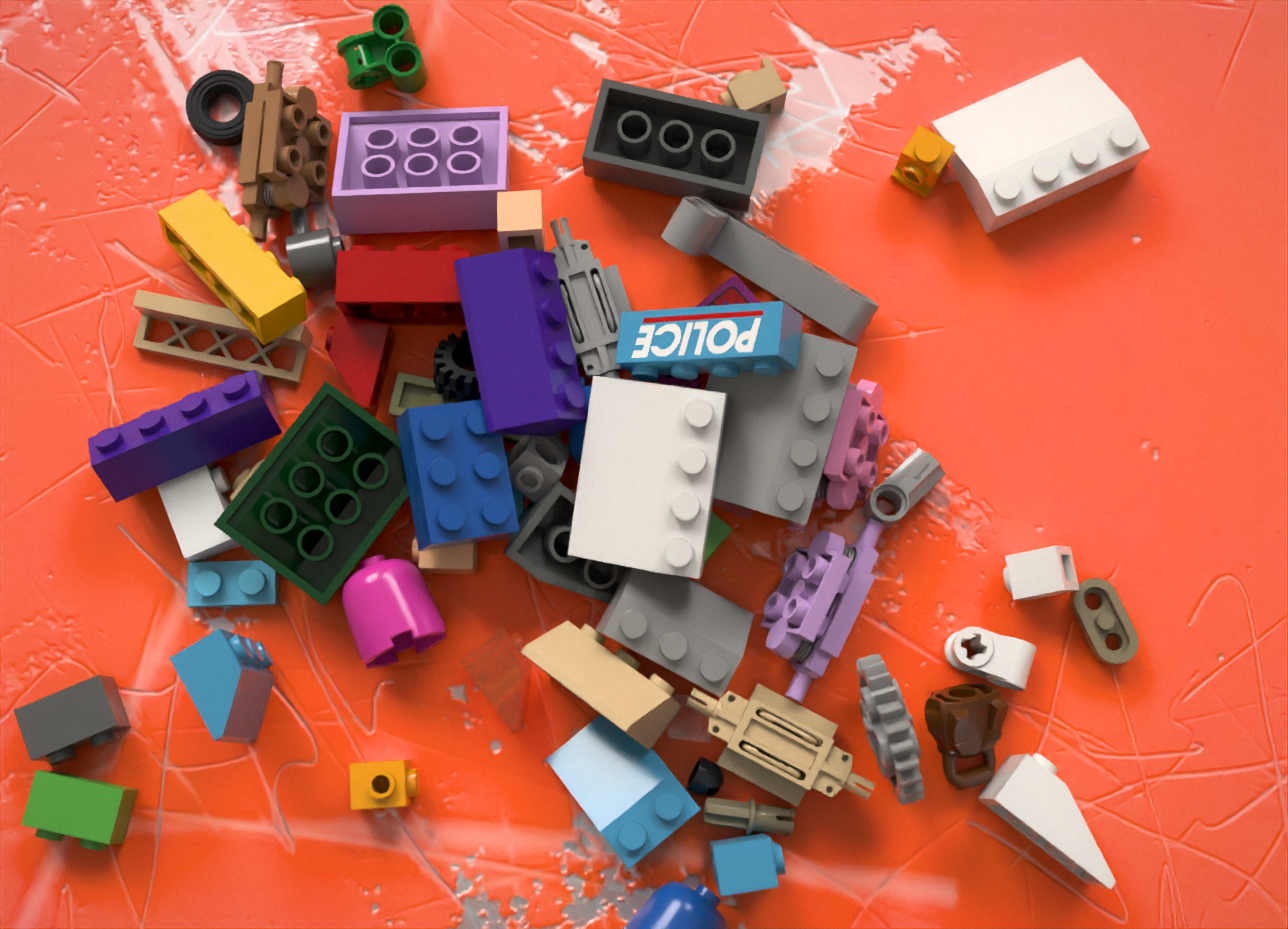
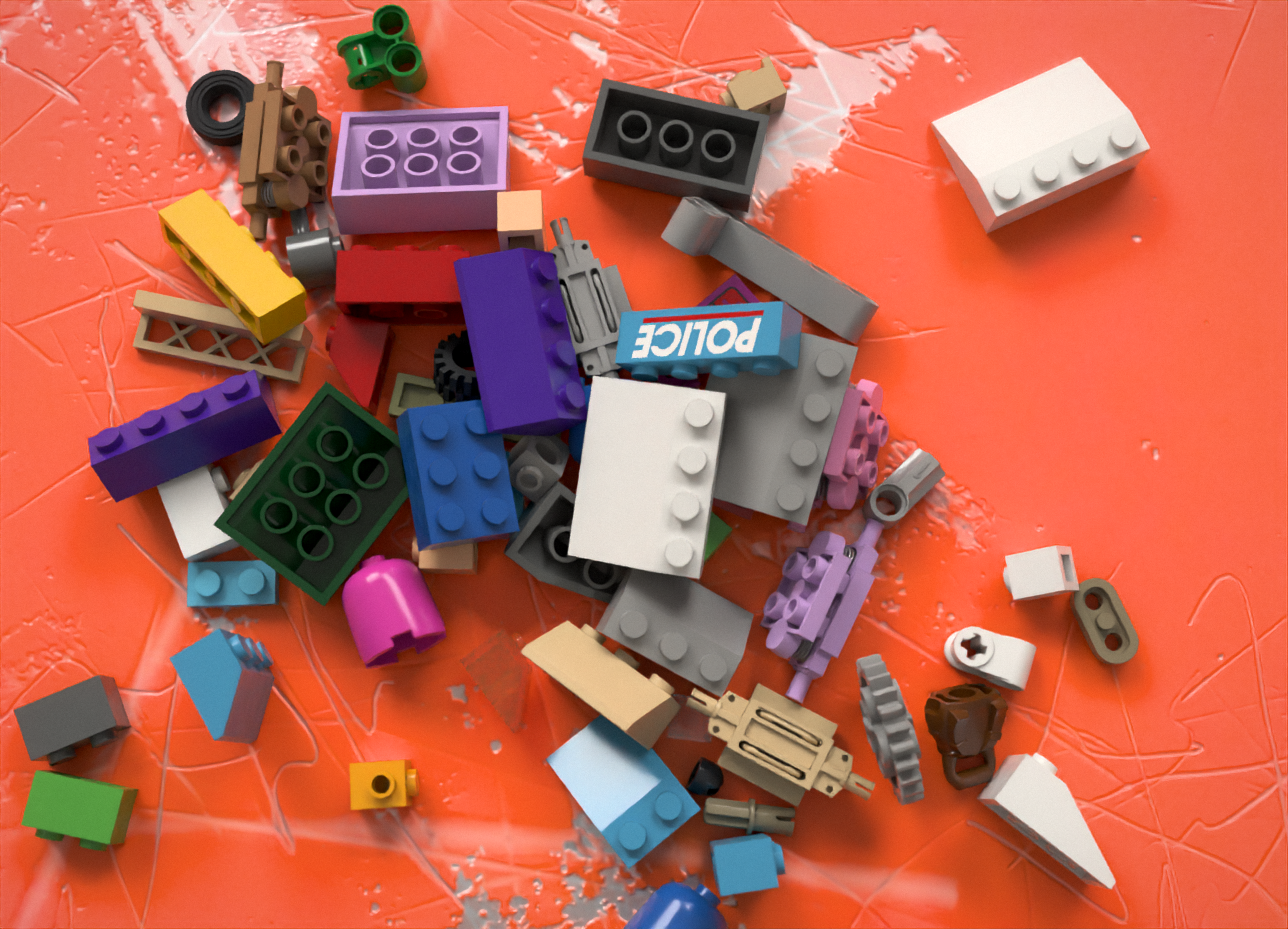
light orange brick [890,125,956,199] -> none

